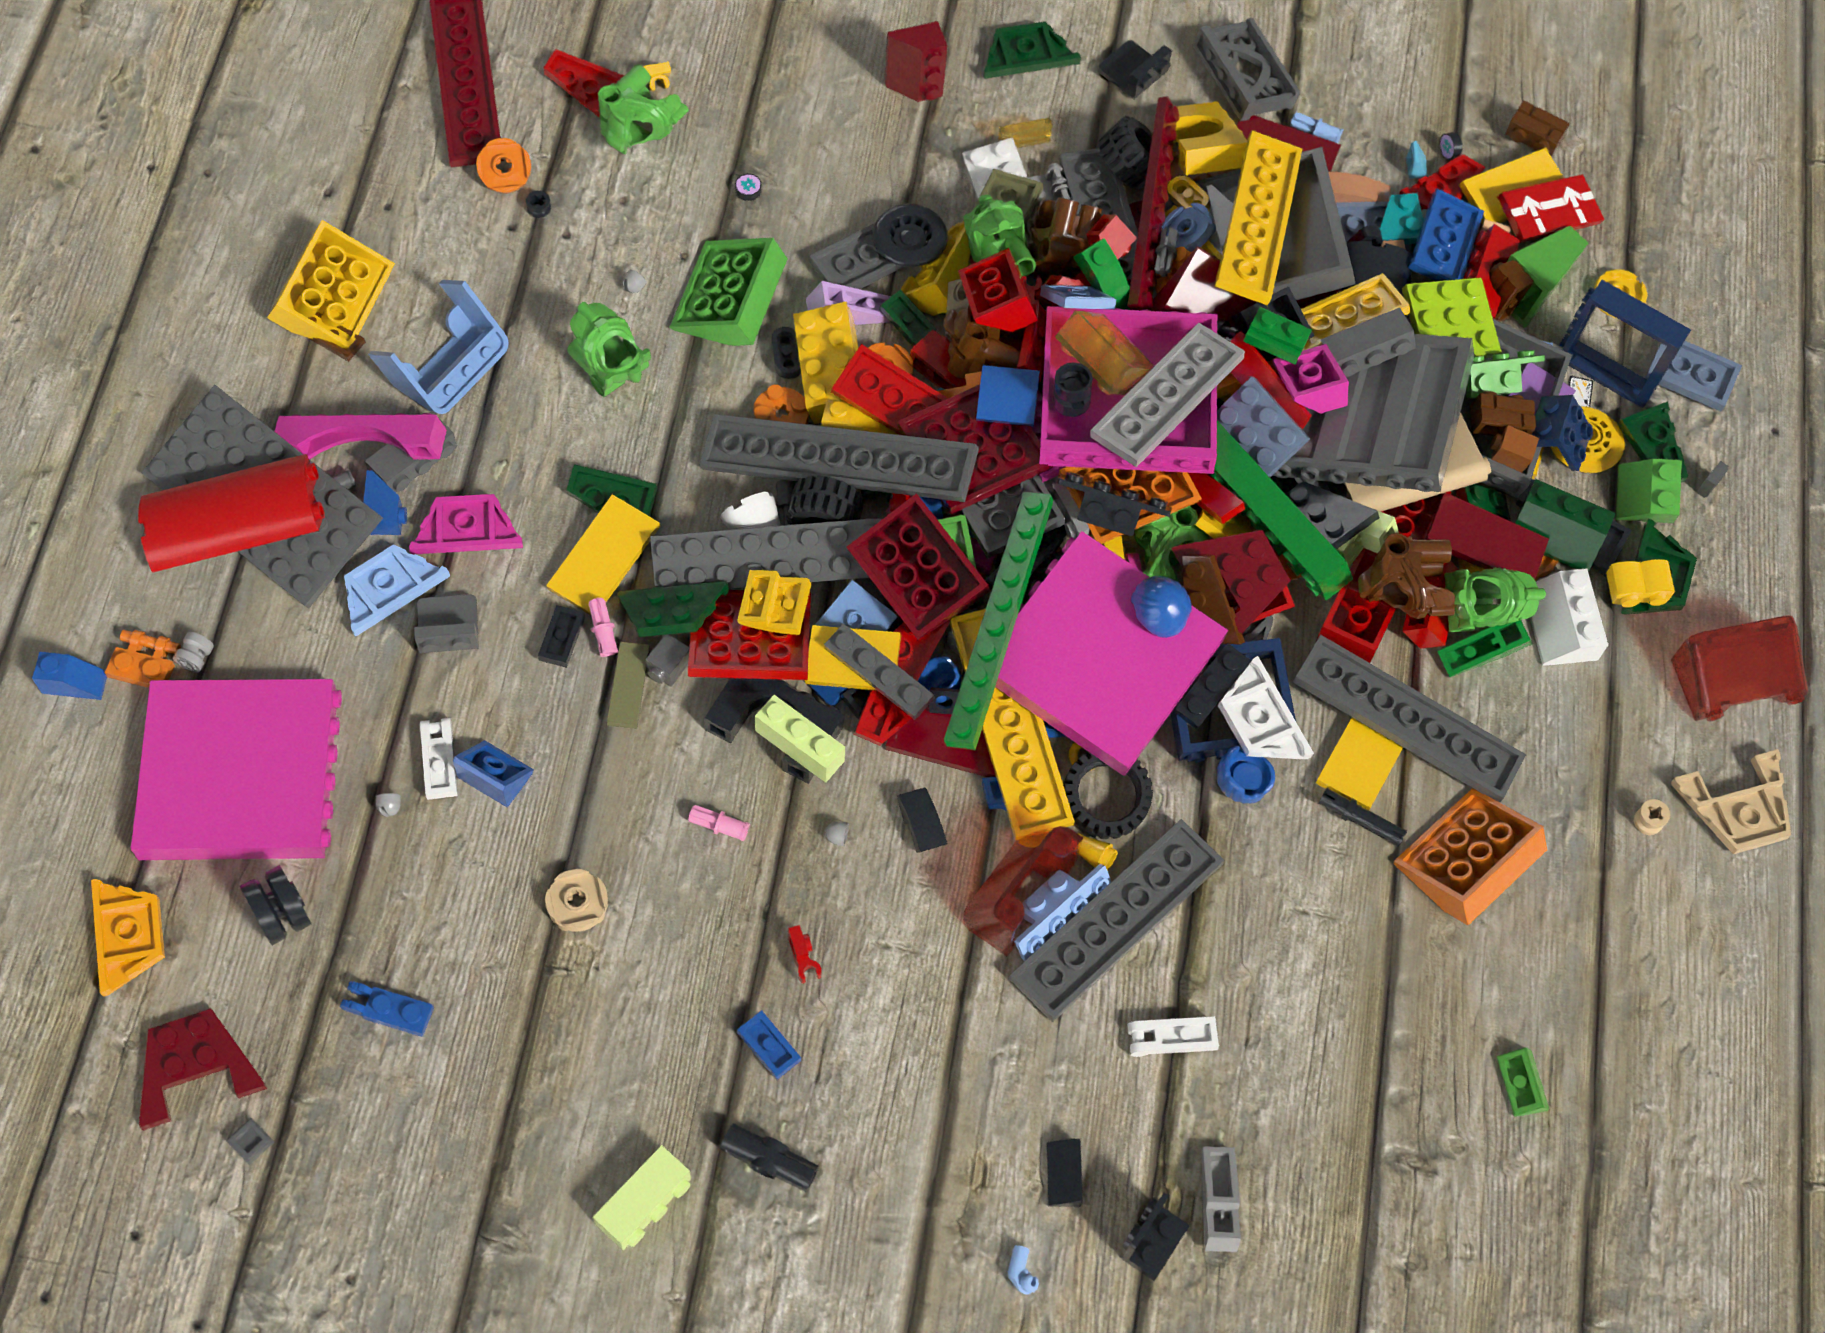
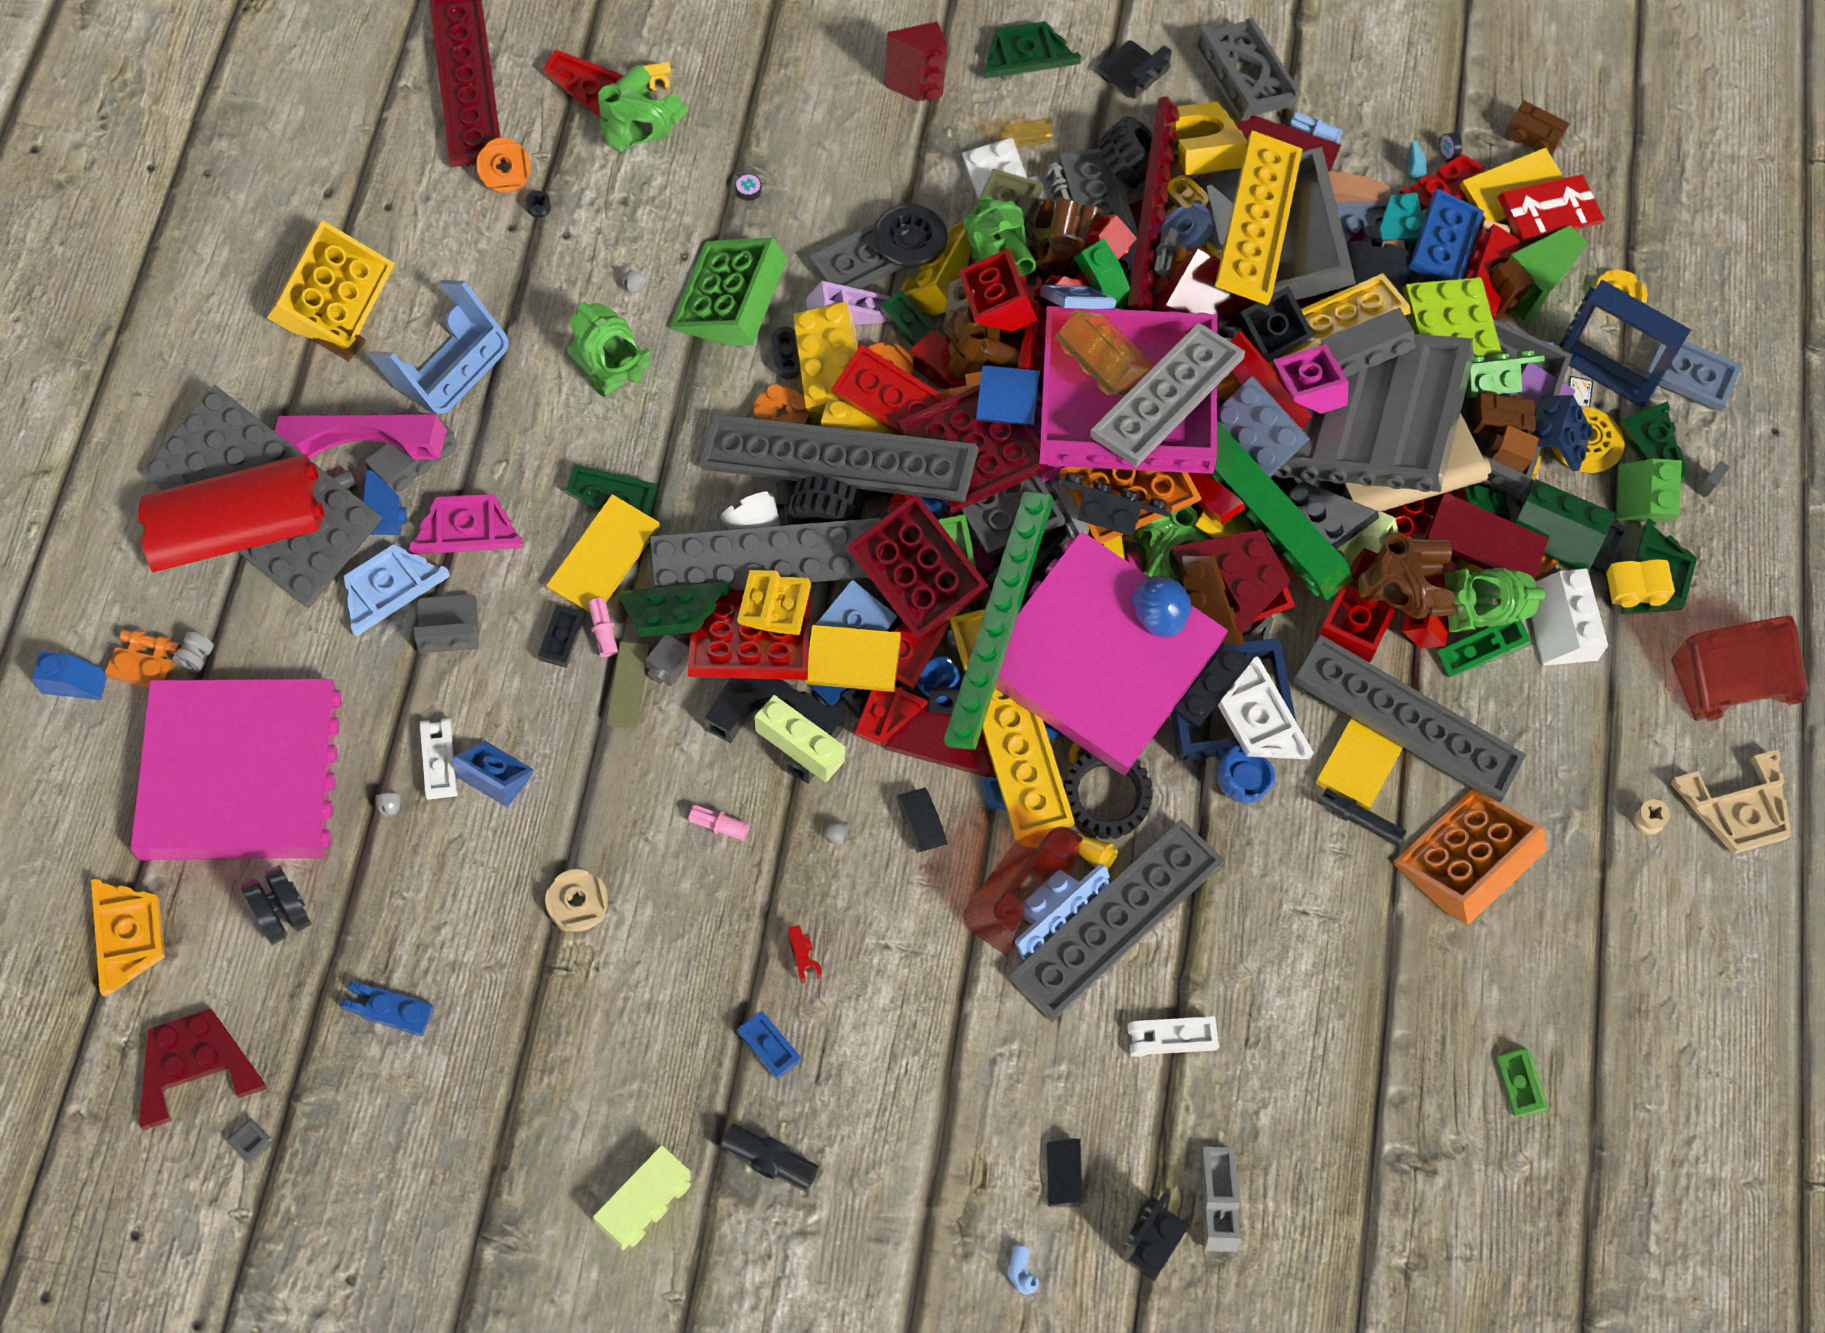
dark grey plate [824,623,934,720] -> none
black wheel [1053,362,1093,417] -> none
green plate [1243,307,1312,365] -> none

